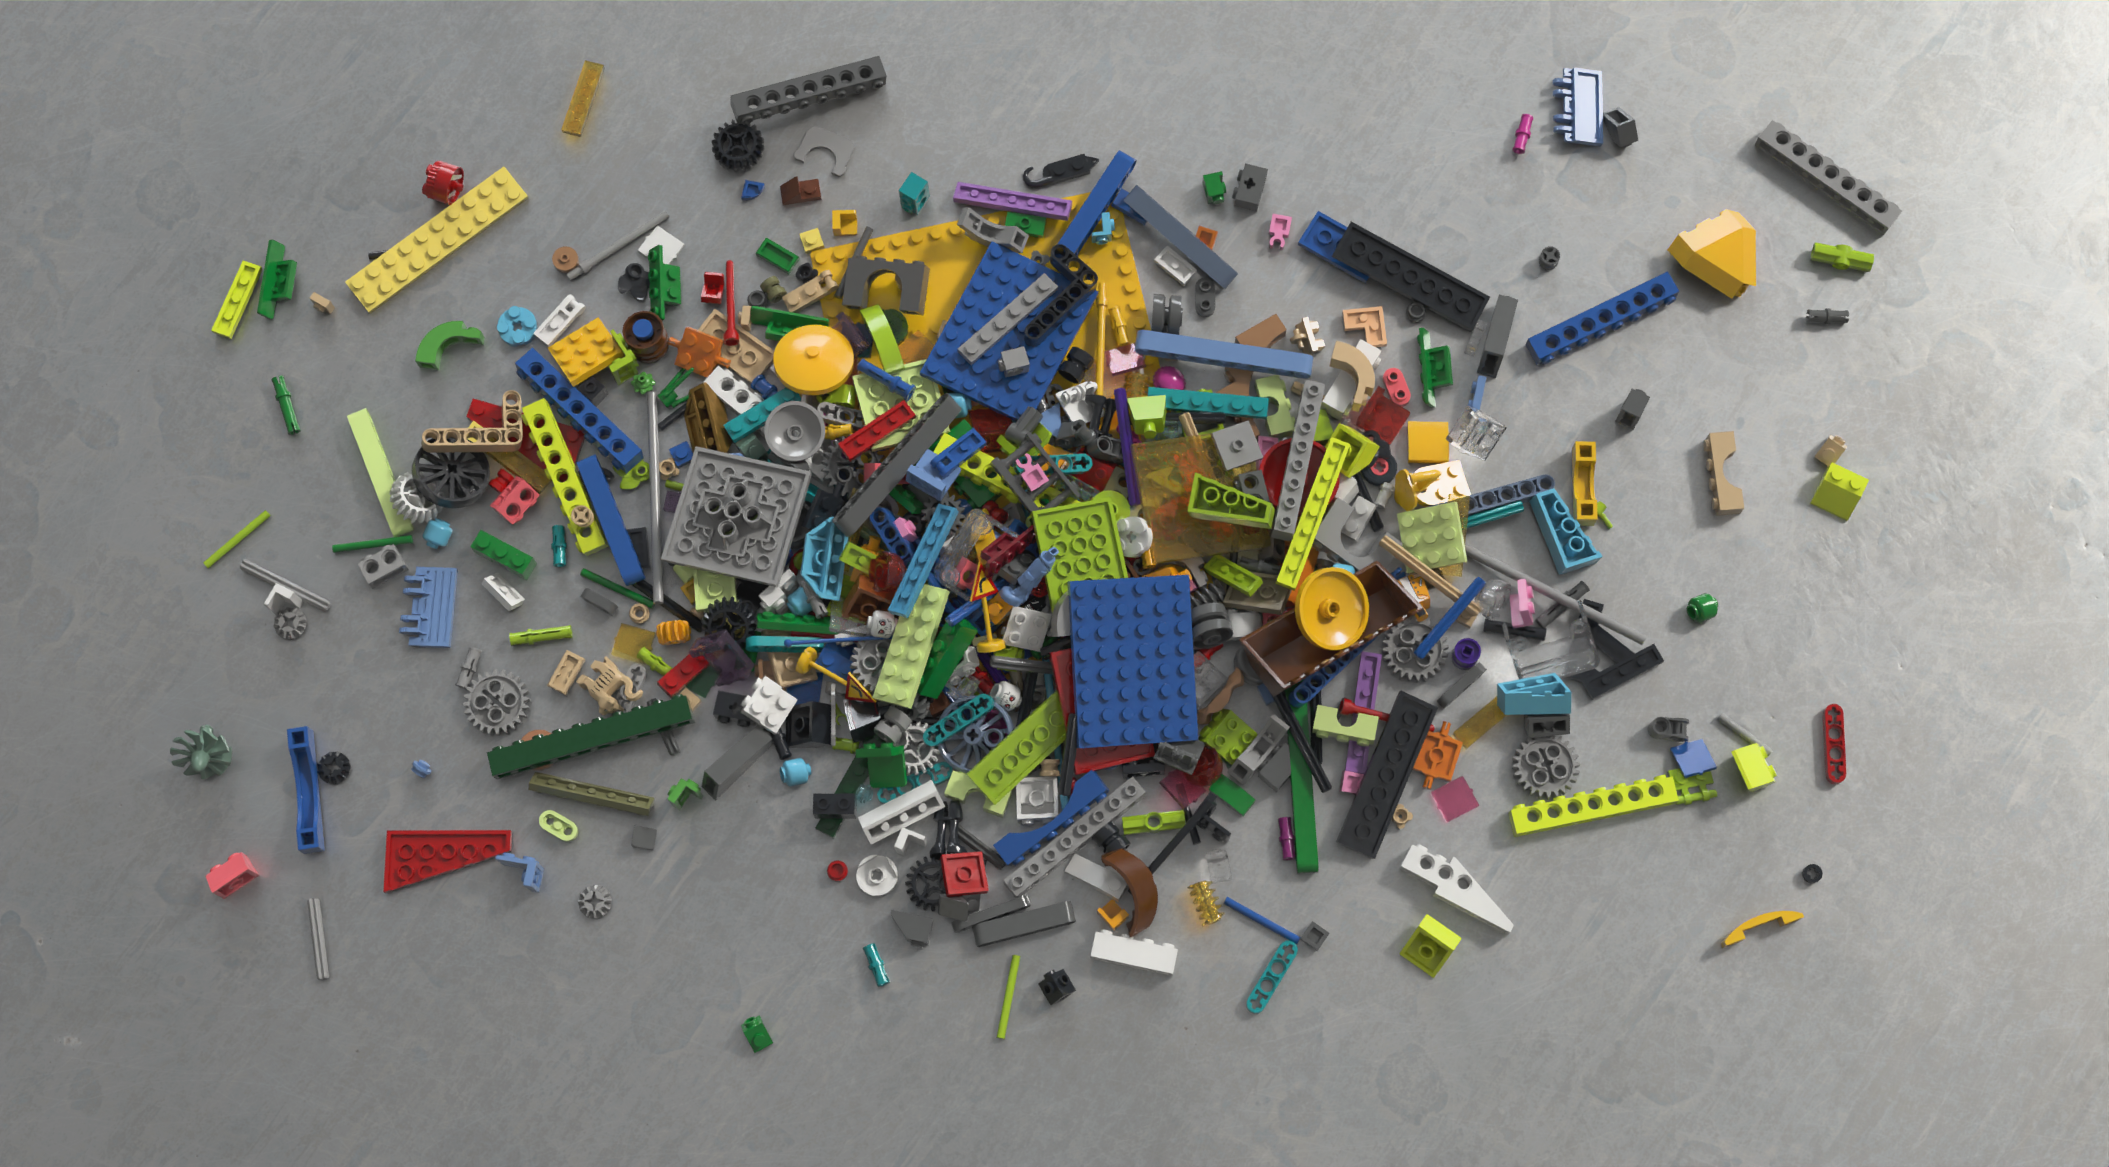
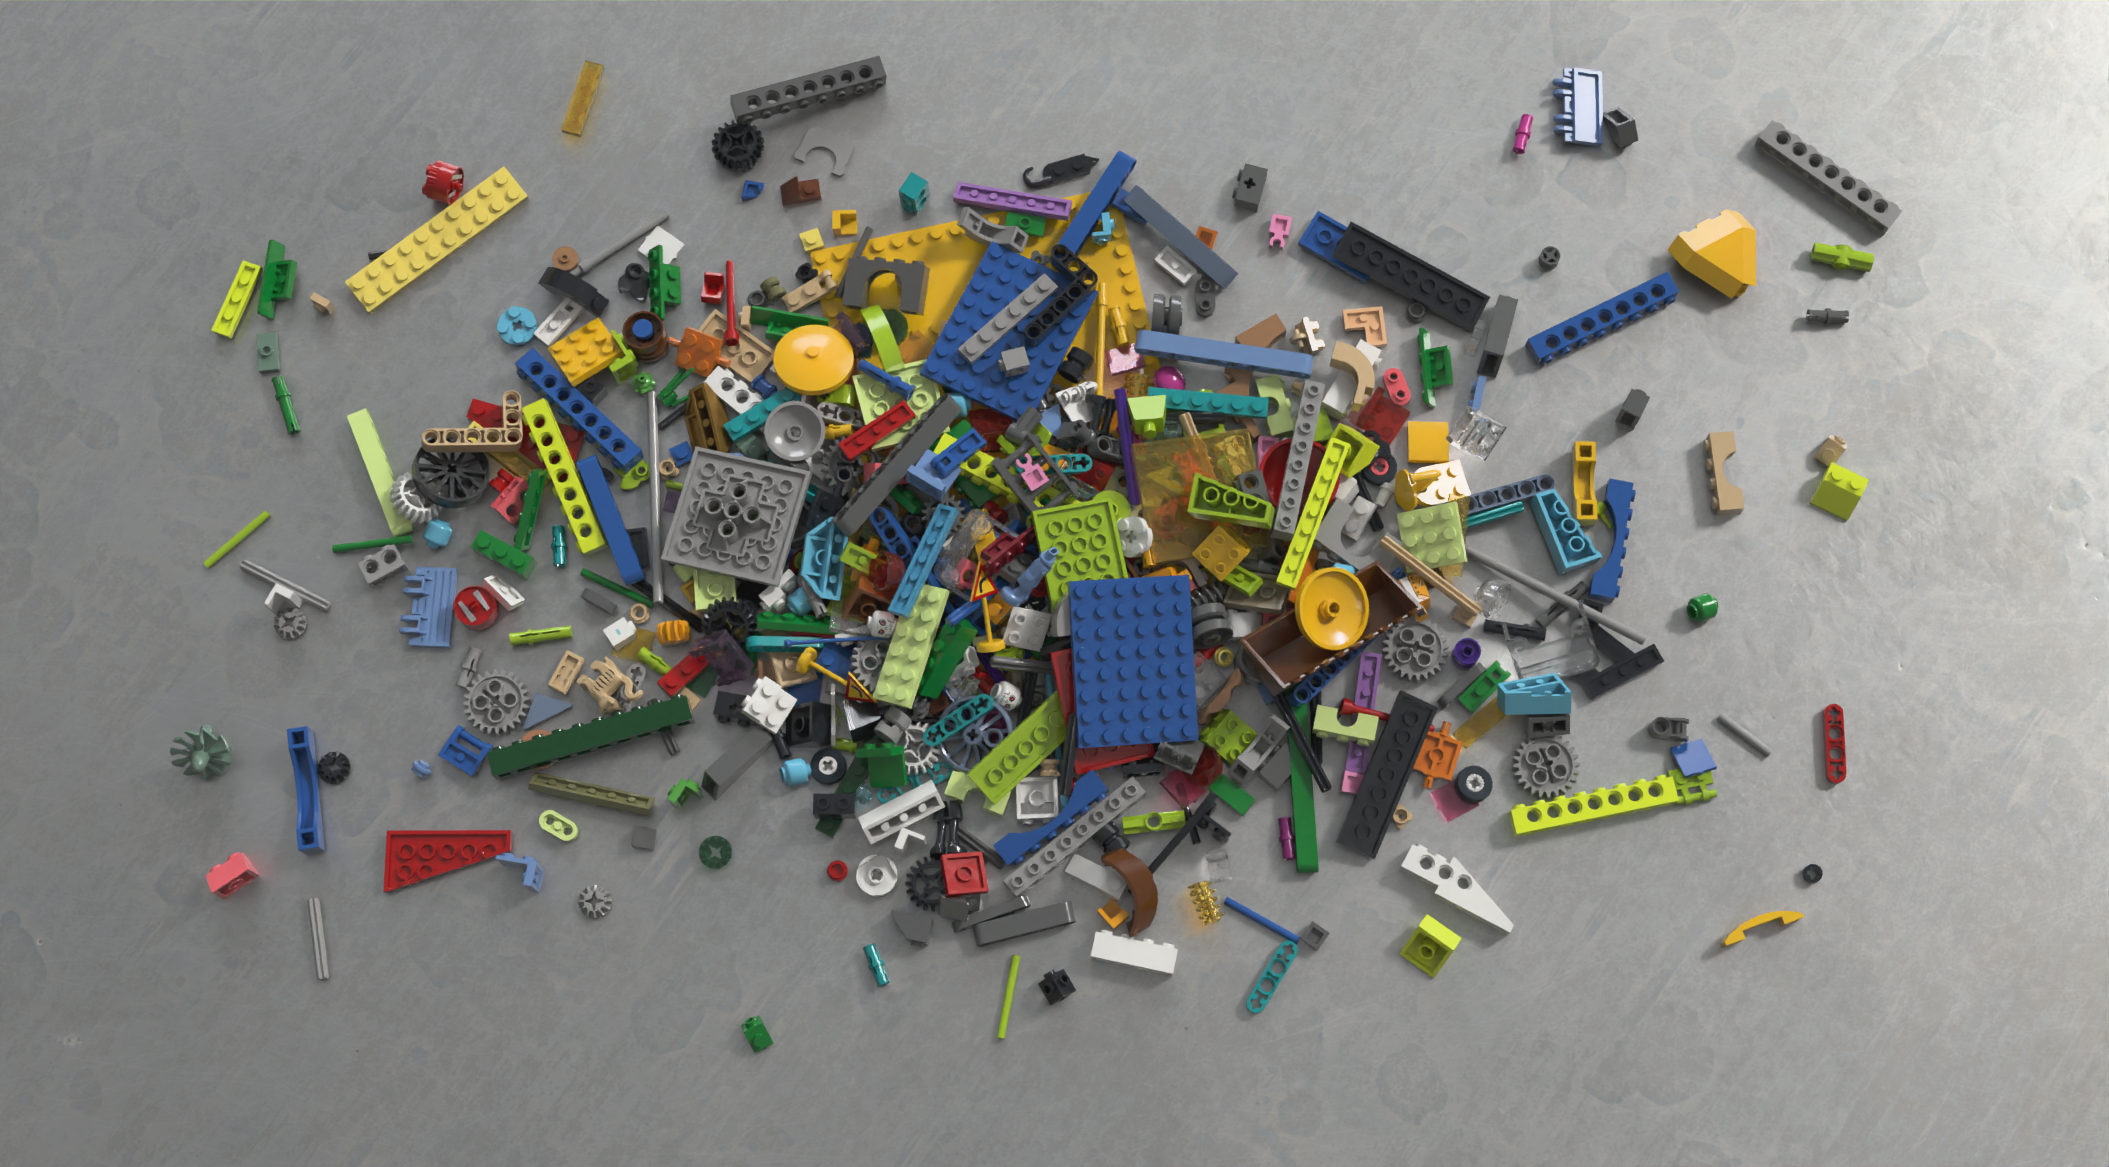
bright green arch [415,321,485,370] -> none
tan wheel [571,505,594,528] -> none
green tile [756,238,800,275] -> none
bright pink plate [894,517,918,542] -> none
green brick [1202,171,1226,204] -> none
light grey plate [1210,420,1263,472] -> none
blue axle [1414,577,1486,659] -> none
bright pink bracket [1510,579,1535,628] -> none
neon yellow slope [1731,743,1777,792] -> none
none -> sand green plate [256,332,280,373]
none -> blue plate [438,725,494,777]
none -> red piece [454,586,499,631]
none -> green plate [514,469,547,550]
none -> sand blue tile [523,693,572,730]
none -> black arch [538,267,609,317]
none -> white brick [603,617,637,651]
none -> clear green gear [699,836,732,869]
none -> black bush [810,748,847,785]
none -> yellow bracket [1192,522,1252,581]
none -> light yellow plate [1214,646,1234,667]
none -> black bush [1455,765,1493,803]
none -> green plate [1457,660,1512,714]
none -> blue arch [1587,478,1636,603]

